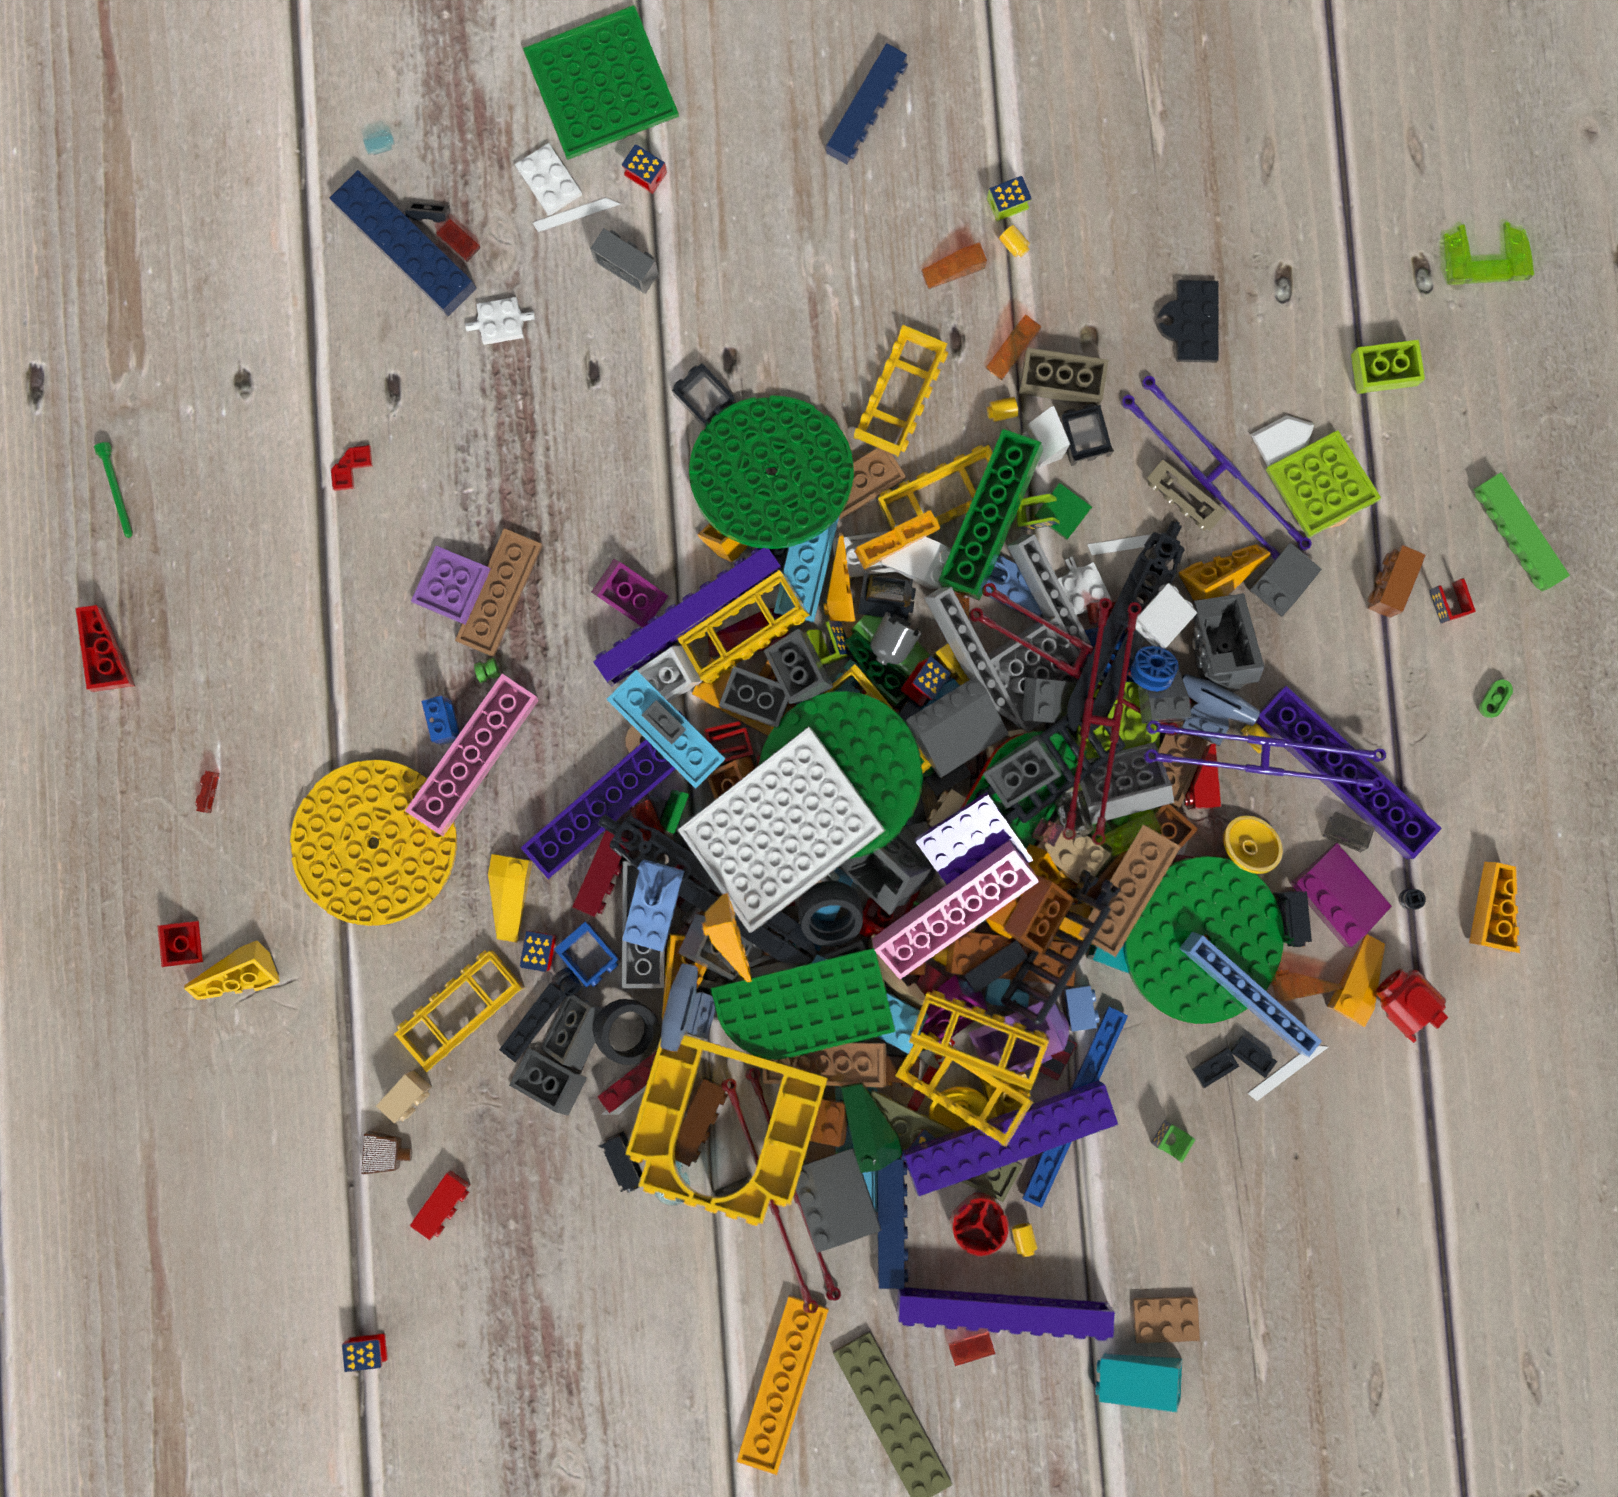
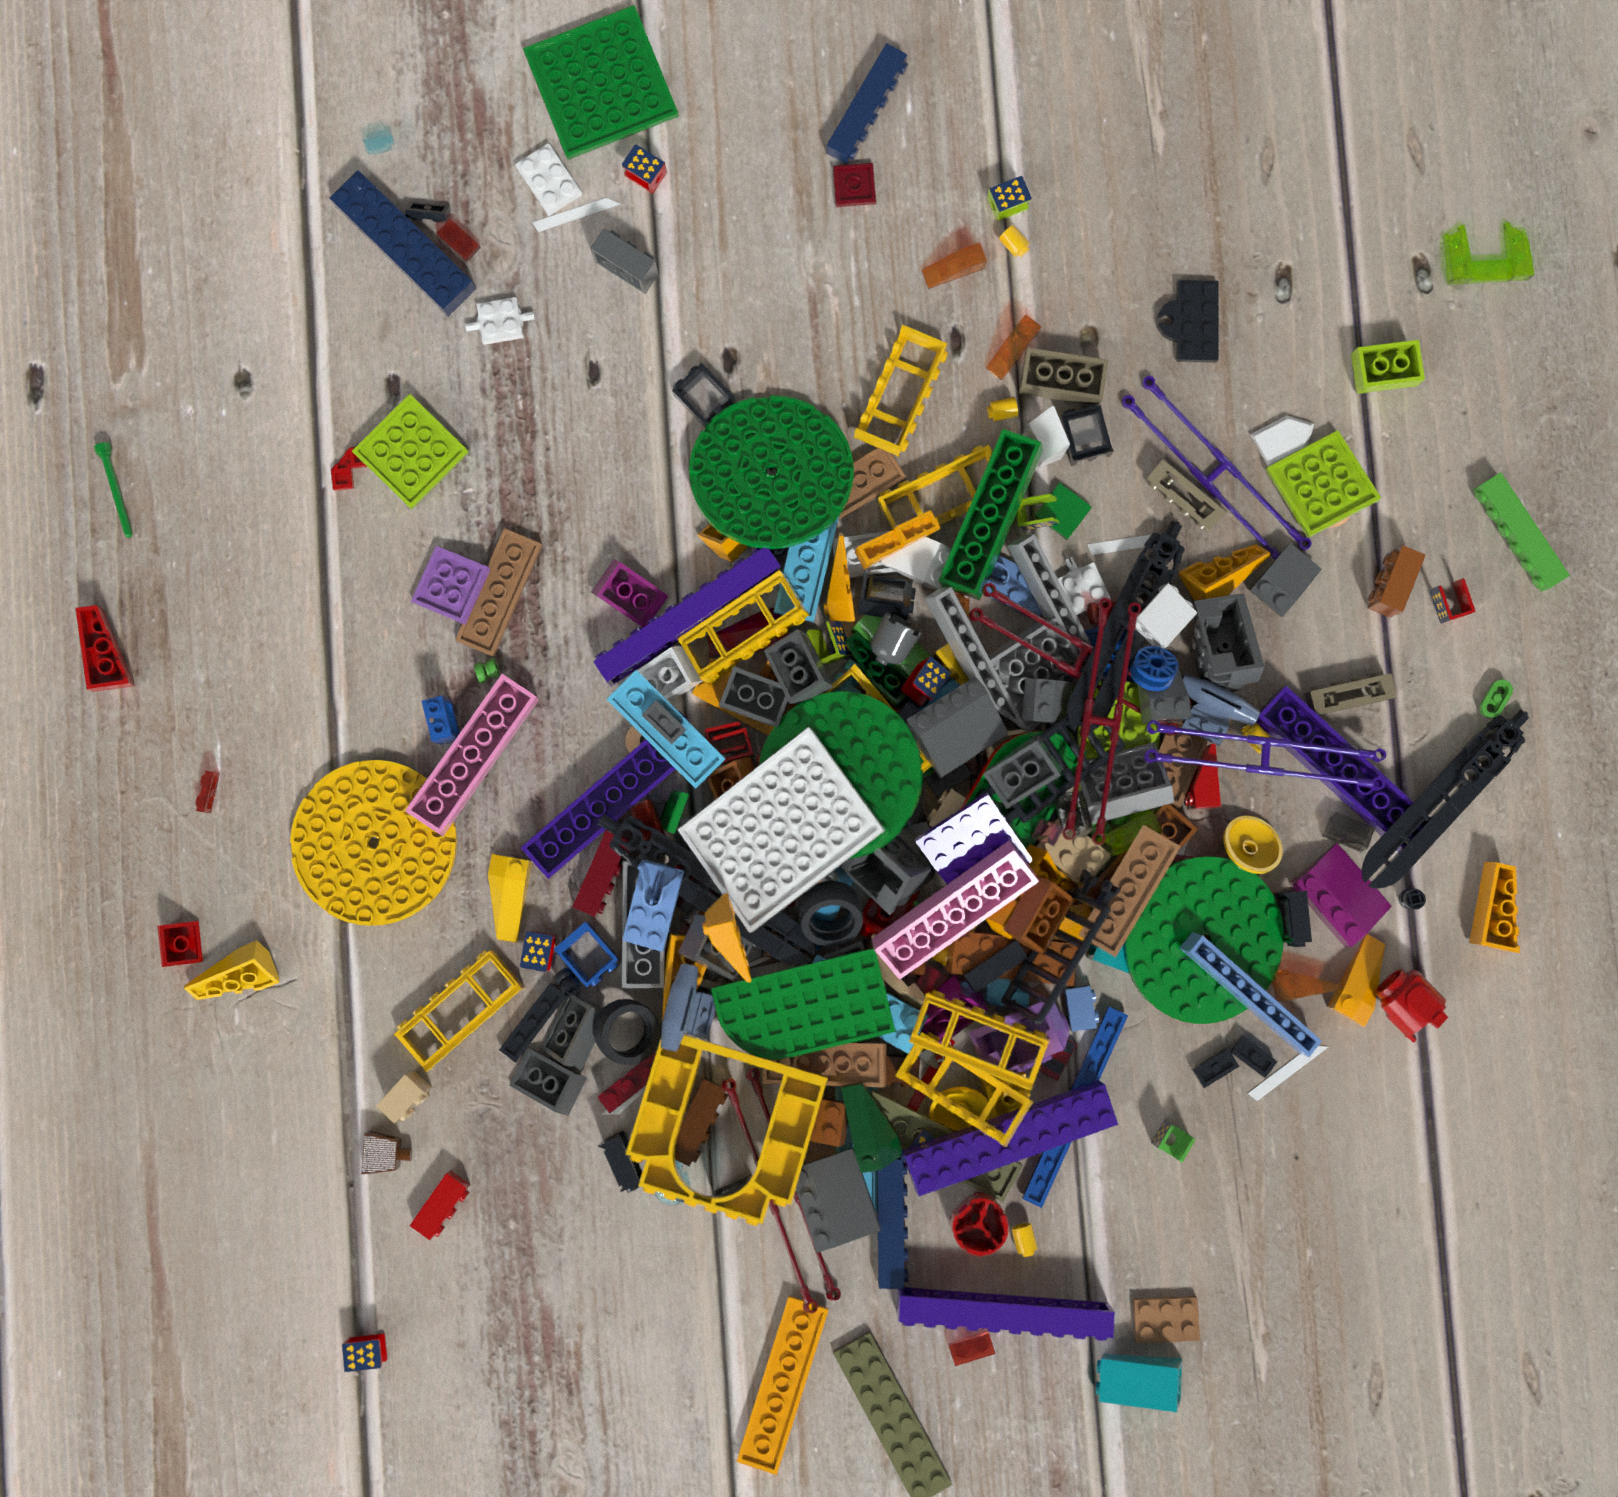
none -> lime plate [352,394,470,510]
none -> dark red tile [833,163,876,208]
none -> dark tan brick [1305,671,1397,715]
none -> black piece [1362,709,1530,889]

